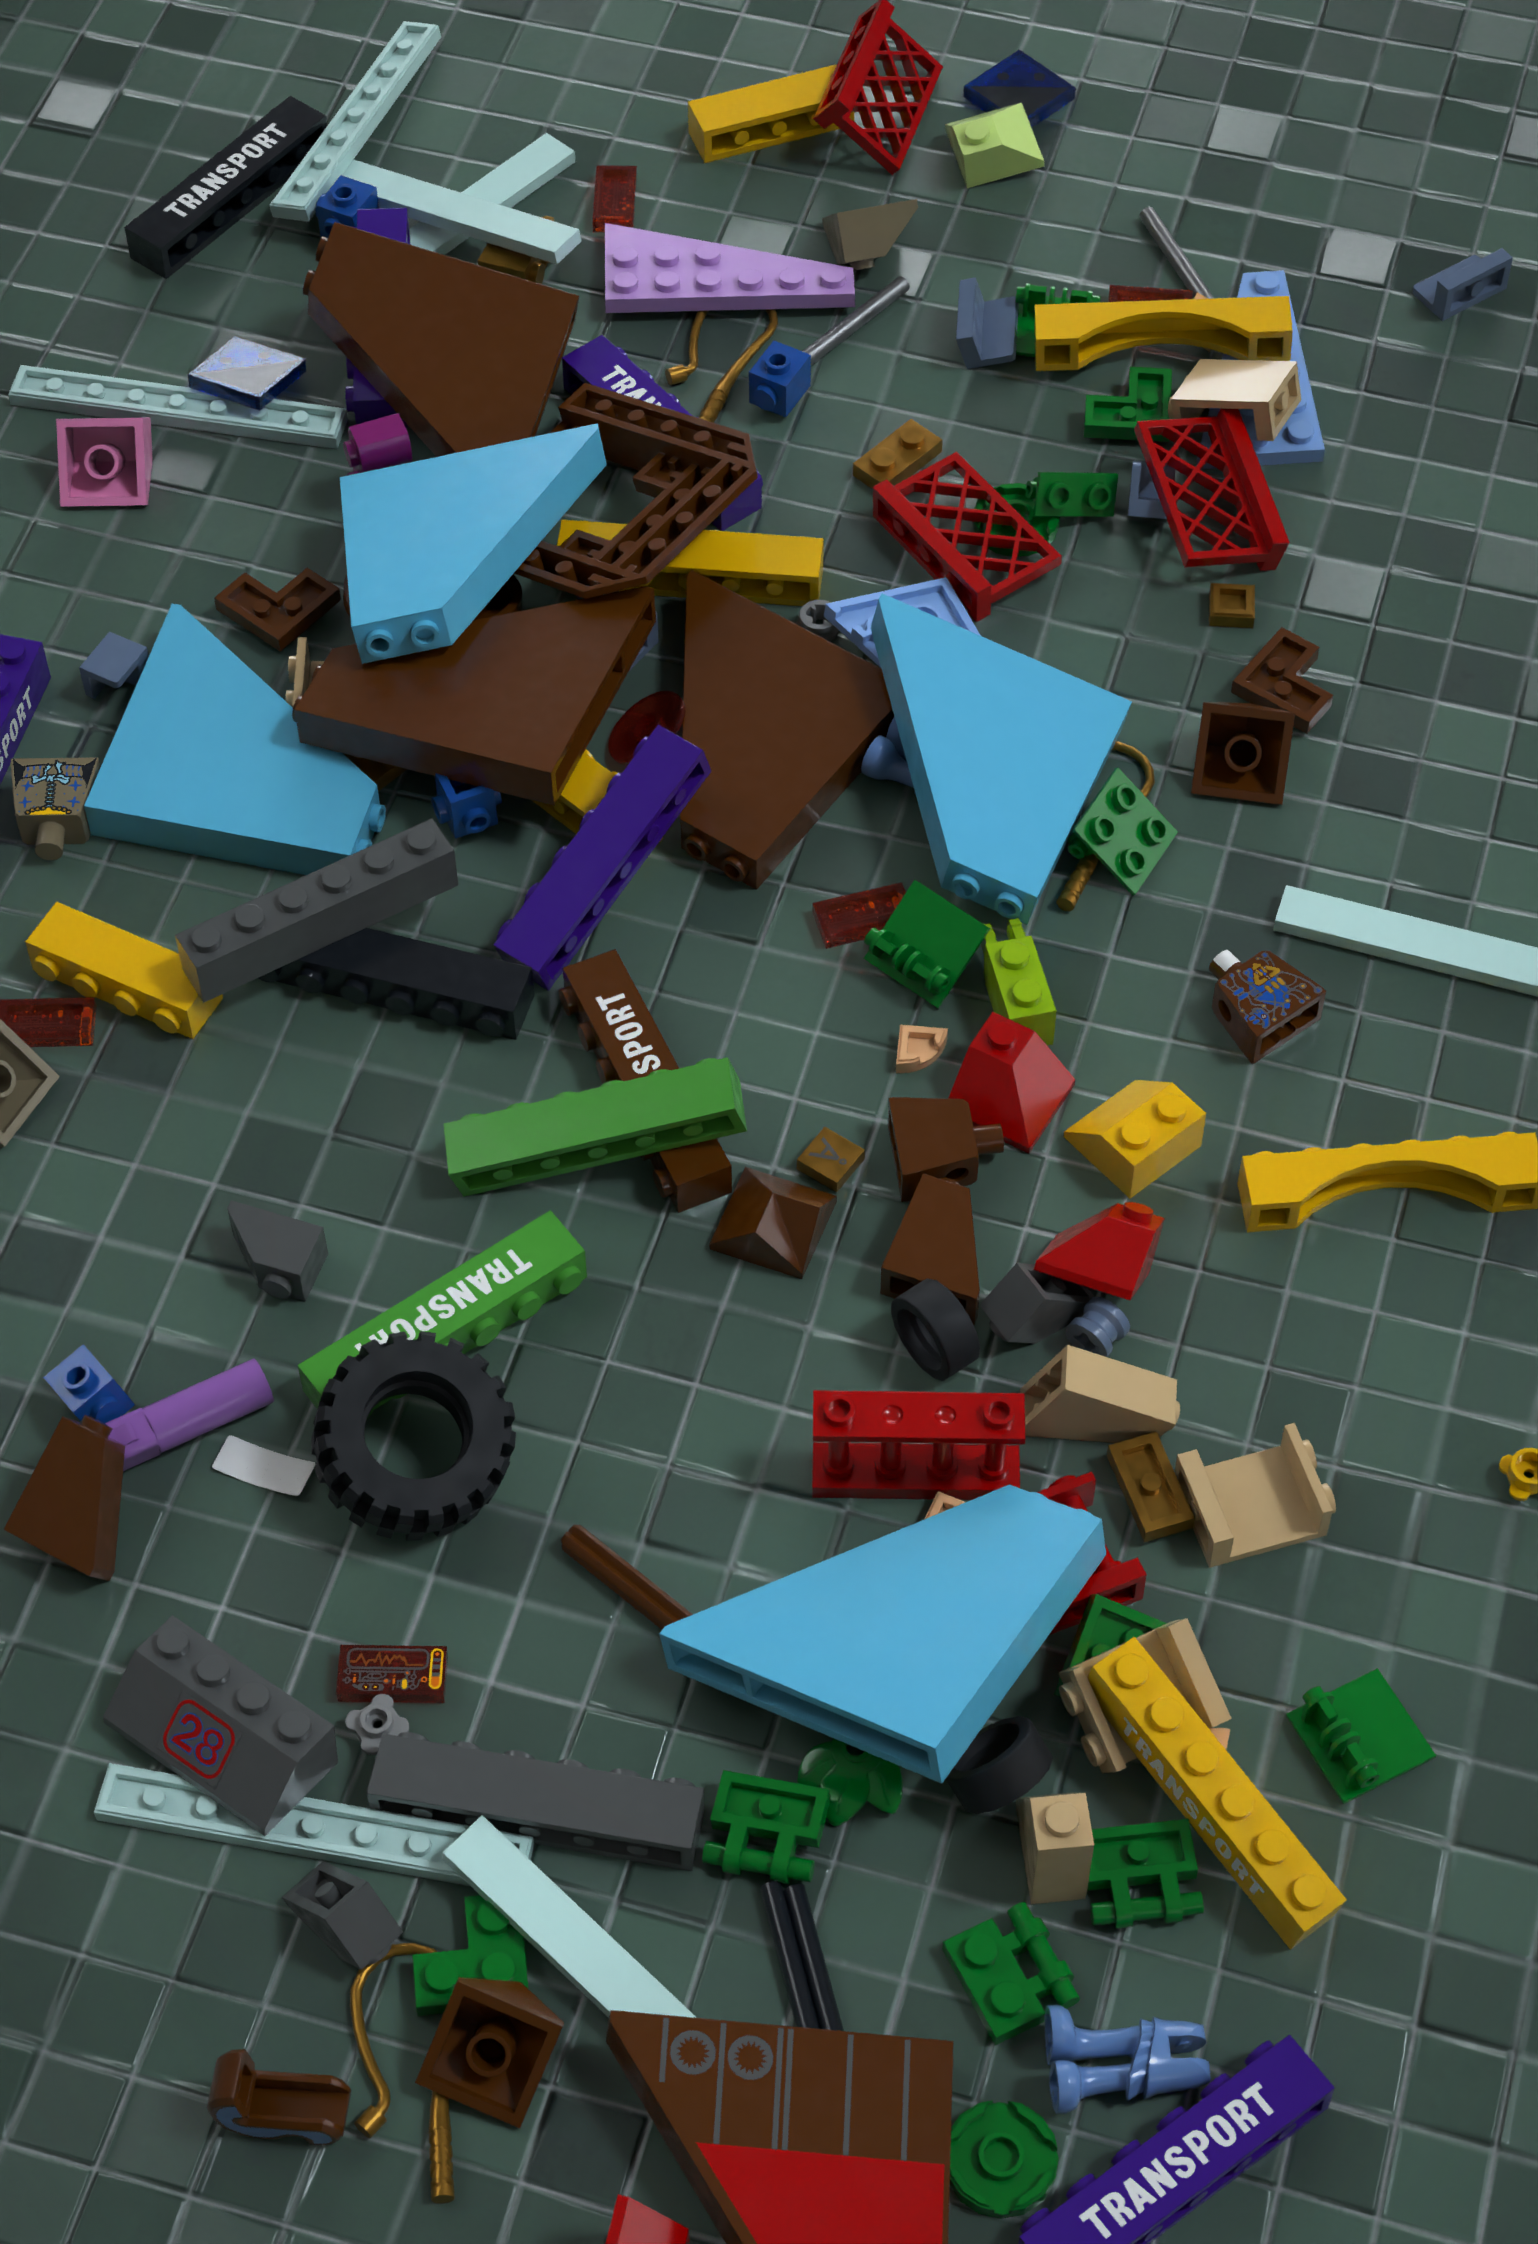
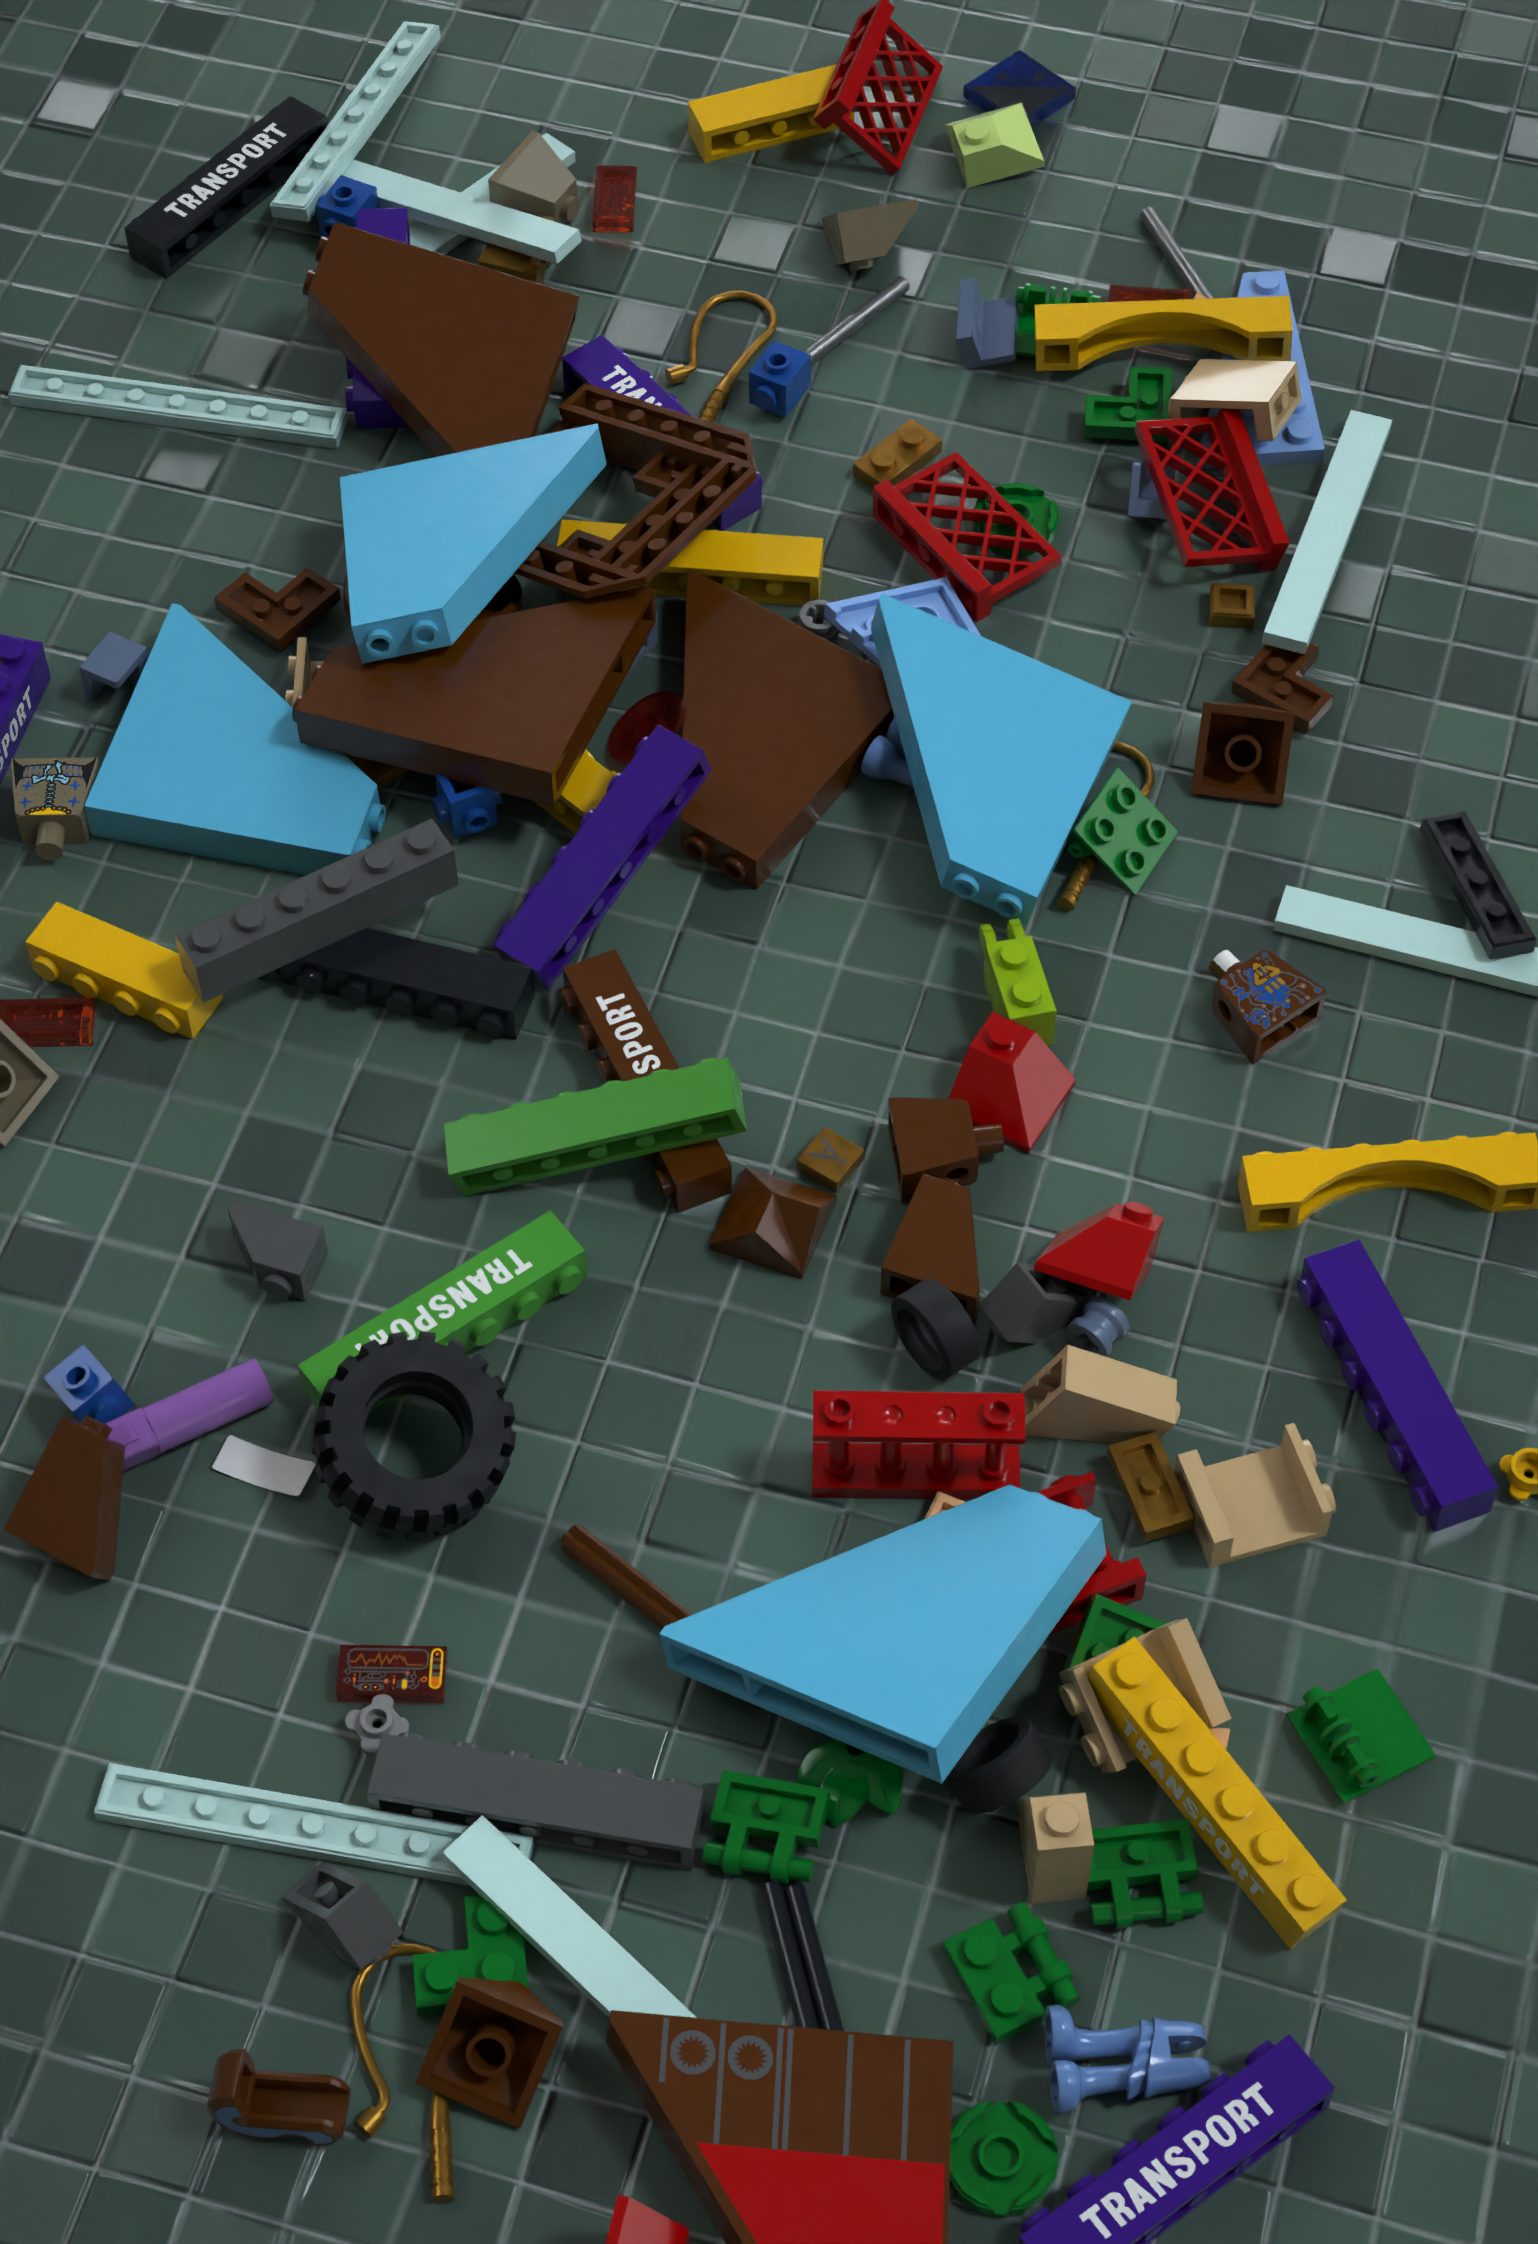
bright pink slope [56,417,153,507] -> none
dark grey slope [103,1615,338,1836] -> none
tile [188,336,306,411] -> none
magenta brick [343,413,412,476] -> none
lavender wing [605,223,855,313] -> none
clear red tile [813,882,906,949] -> none
green hinge [863,879,990,1009] -> none
light nougat tile [896,1025,948,1073] -> none
green hinge [1025,472,1119,517] -> none
yellow slope [1063,1080,1206,1199] -> none
sand blue panel [1412,248,1513,321] -> none
none -> dark tan slope [488,131,580,225]
none -> light aqua tile [1262,410,1392,654]
none -> dark purple brick [1297,1240,1498,1532]
none -> black tile [1420,811,1537,959]

